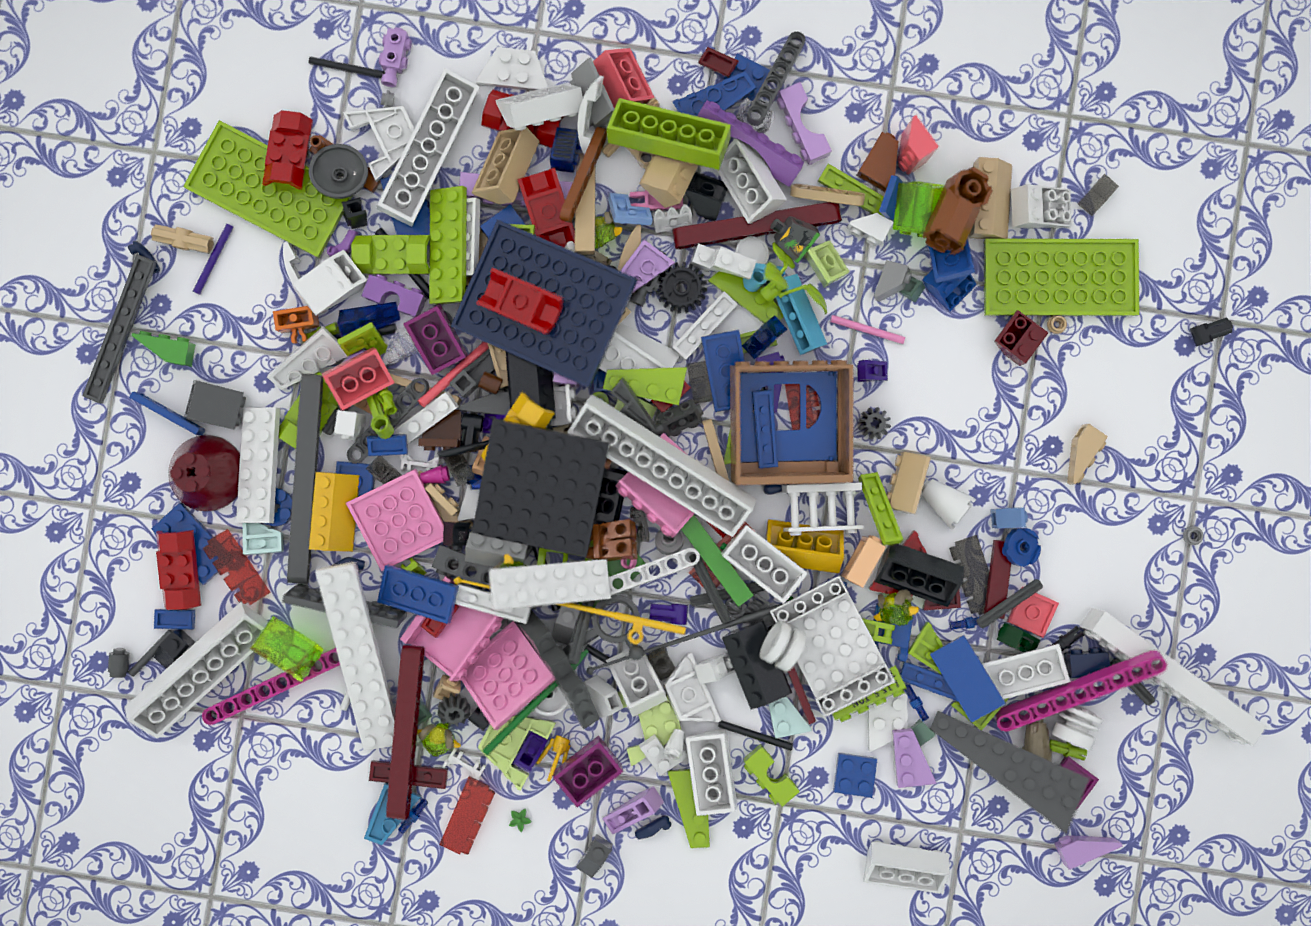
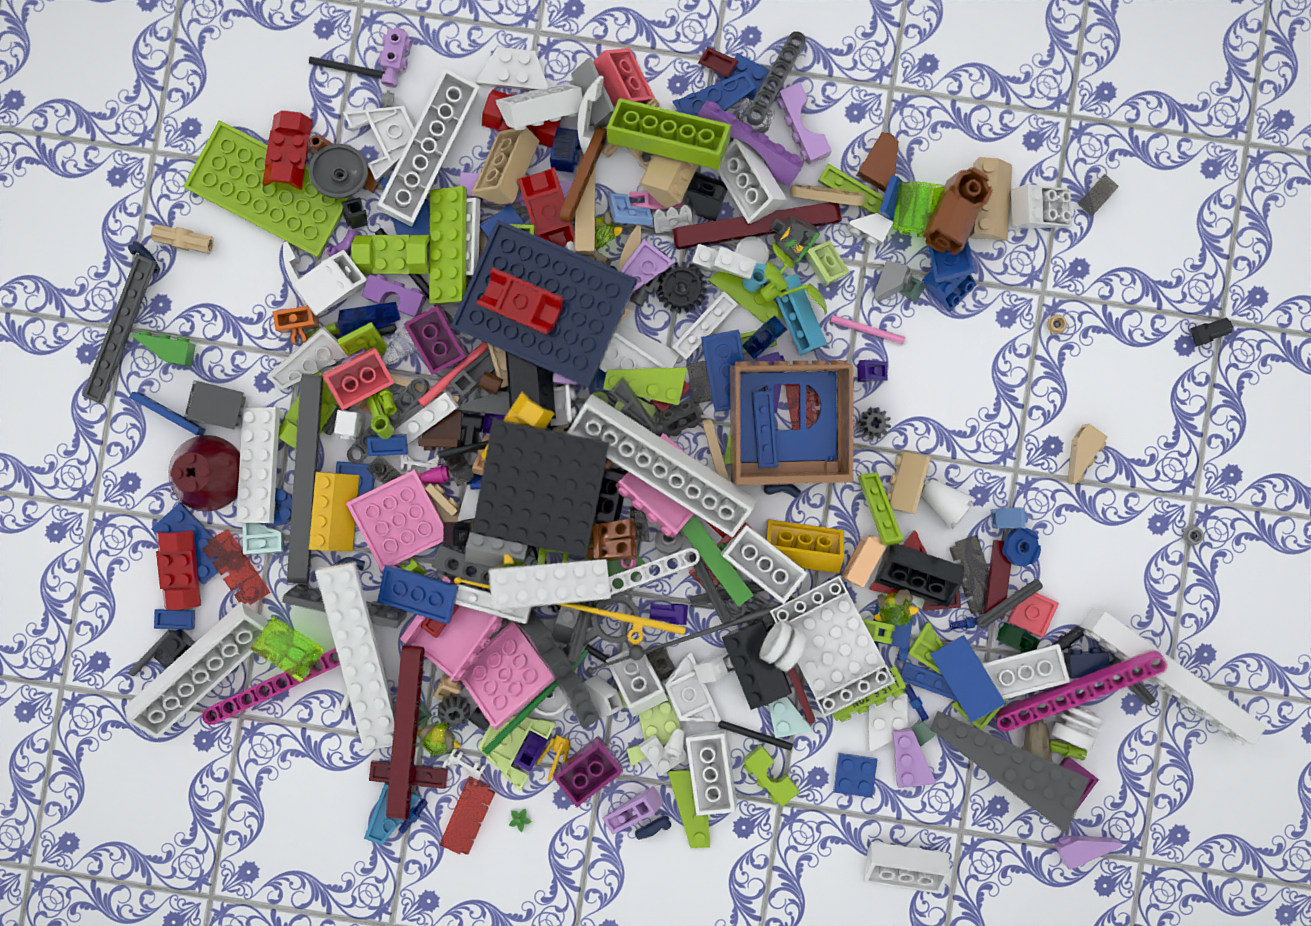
dark grey brick [108,648,130,678] -> none
dark purple bar [193,223,233,295] -> none
dark grey slope [576,834,613,878] -> none
white fence [782,483,864,536] -> none
coral slope [897,115,939,175] -> none
lime plate [984,239,1139,316] -> none
dark red slope [994,310,1049,366] -> none

